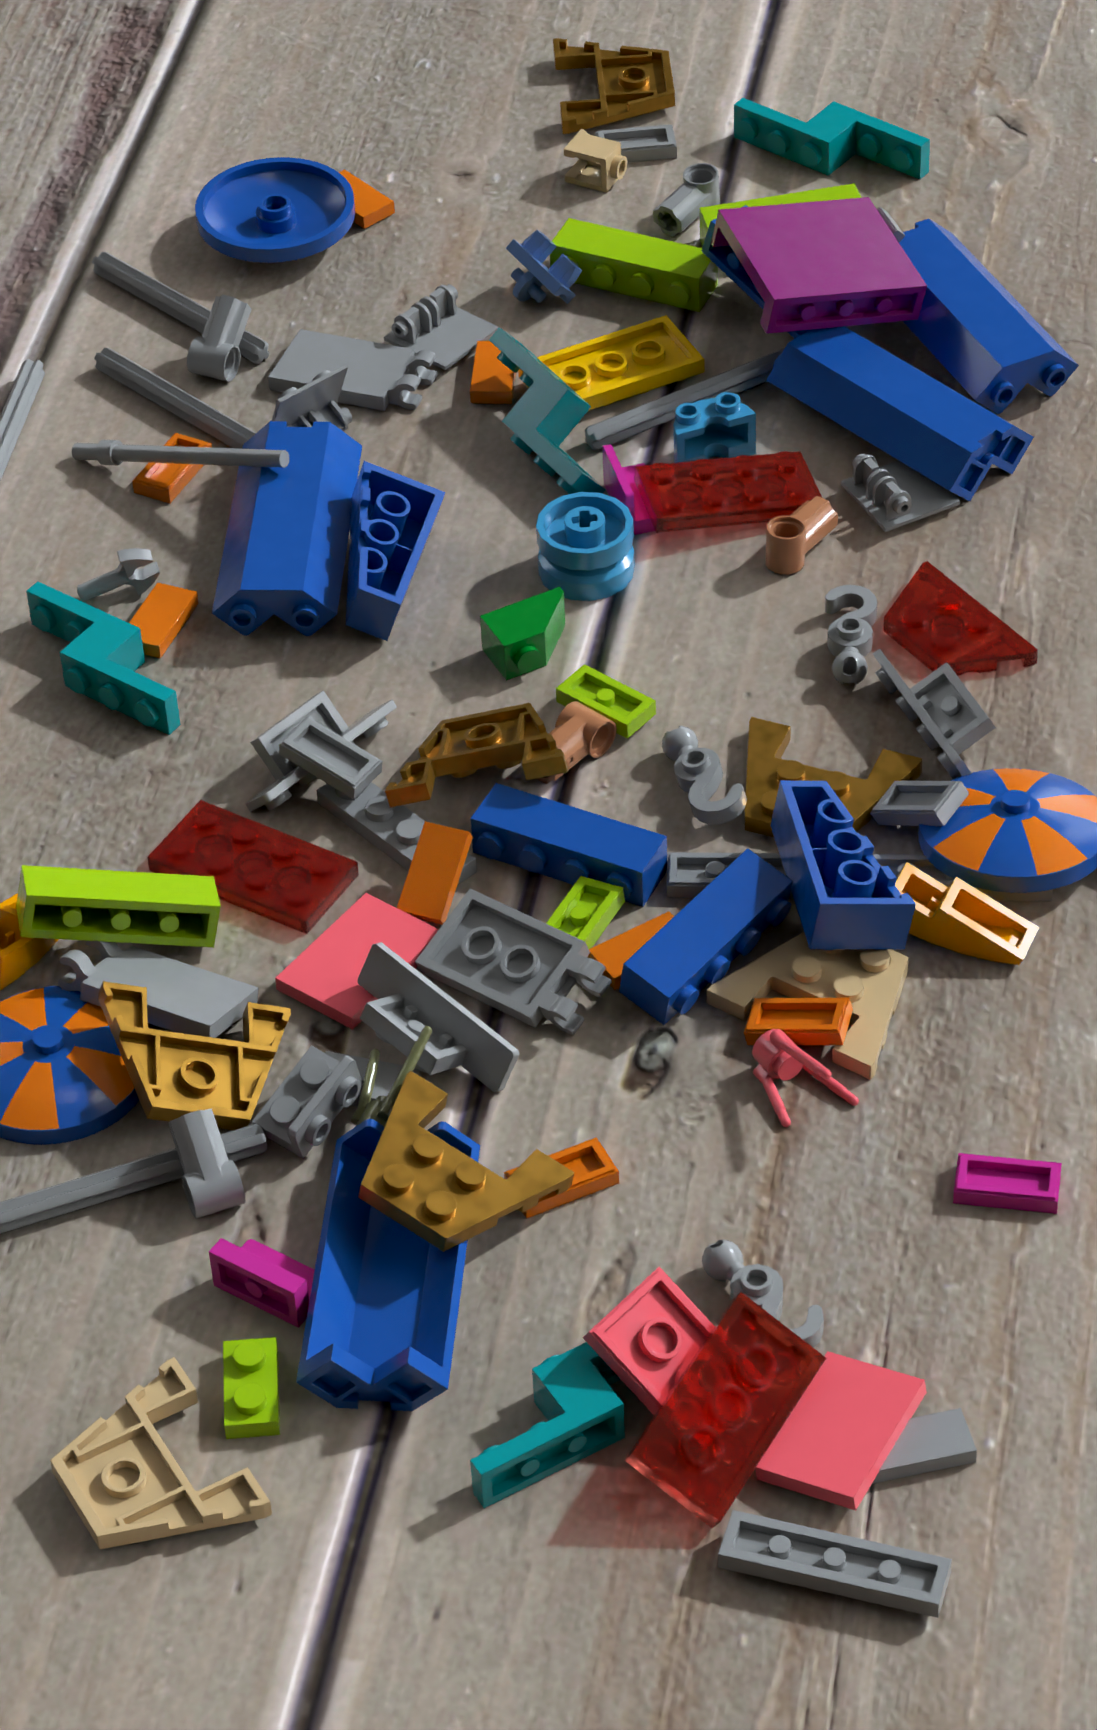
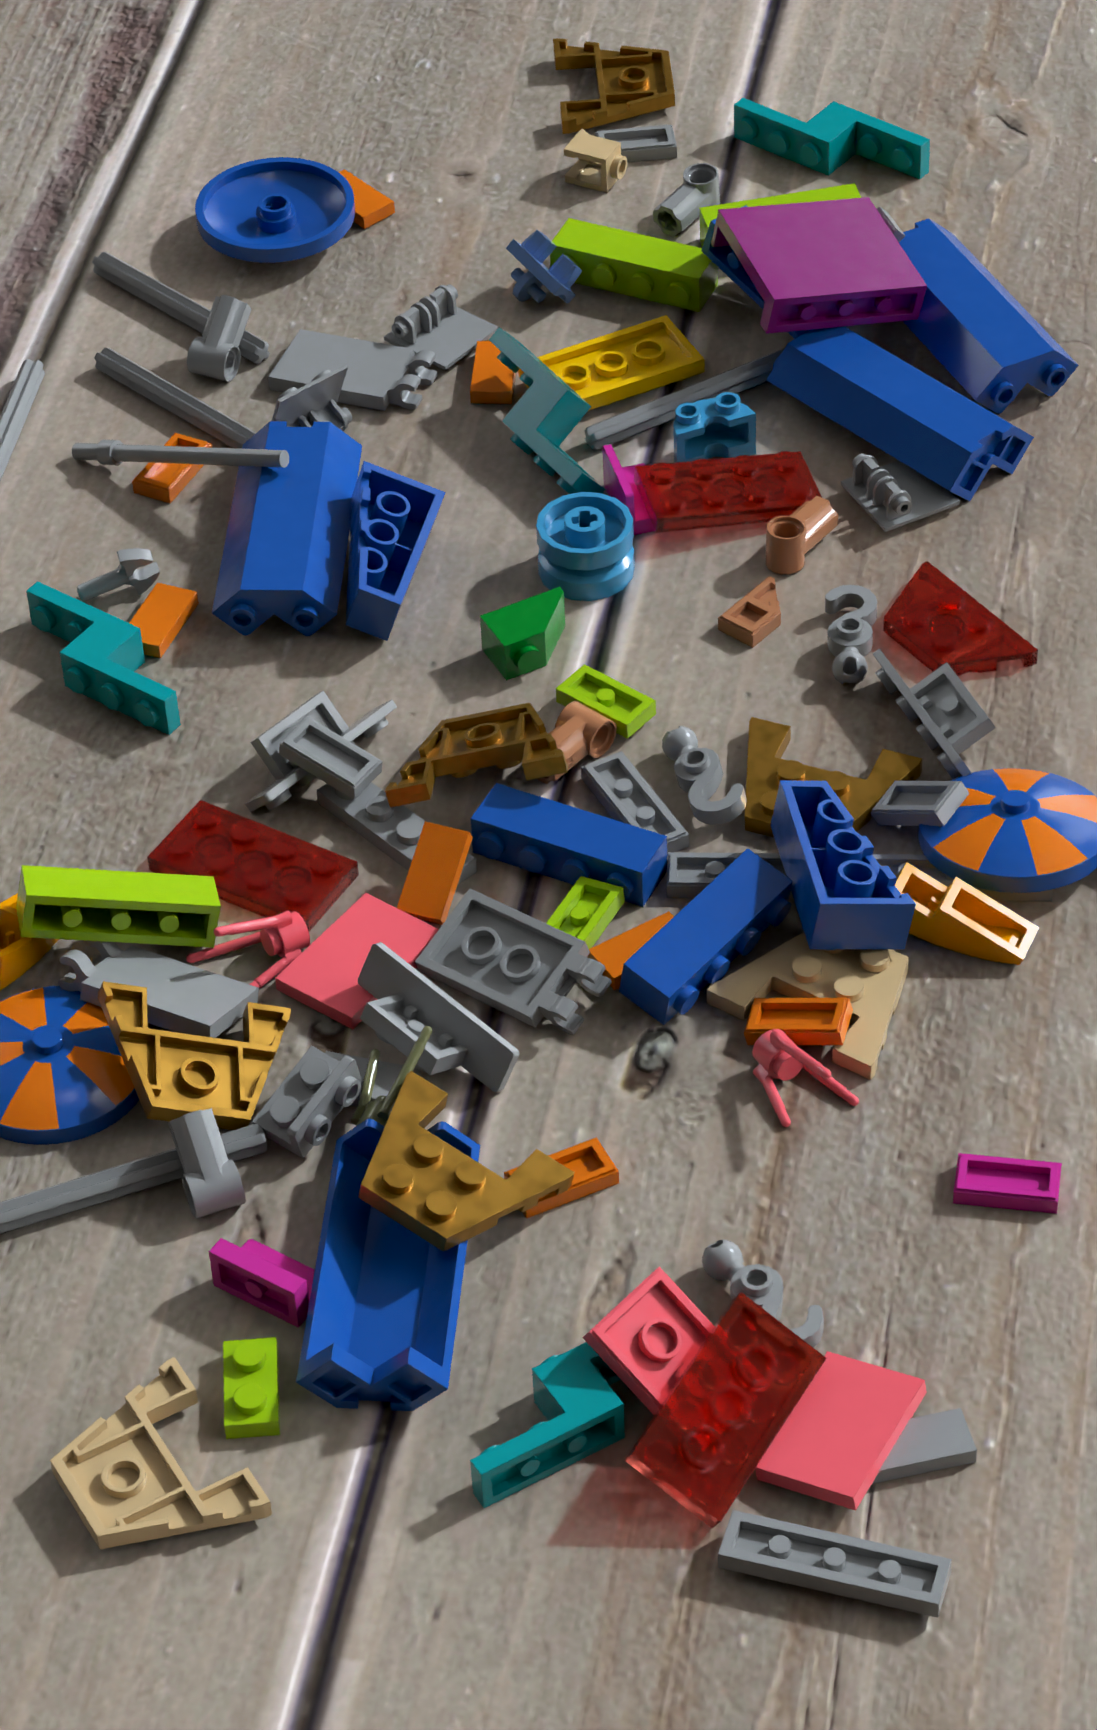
none -> coral plant [186,911,310,988]
none -> light grey tile [581,751,689,855]
none -> nougat tile [718,576,781,648]

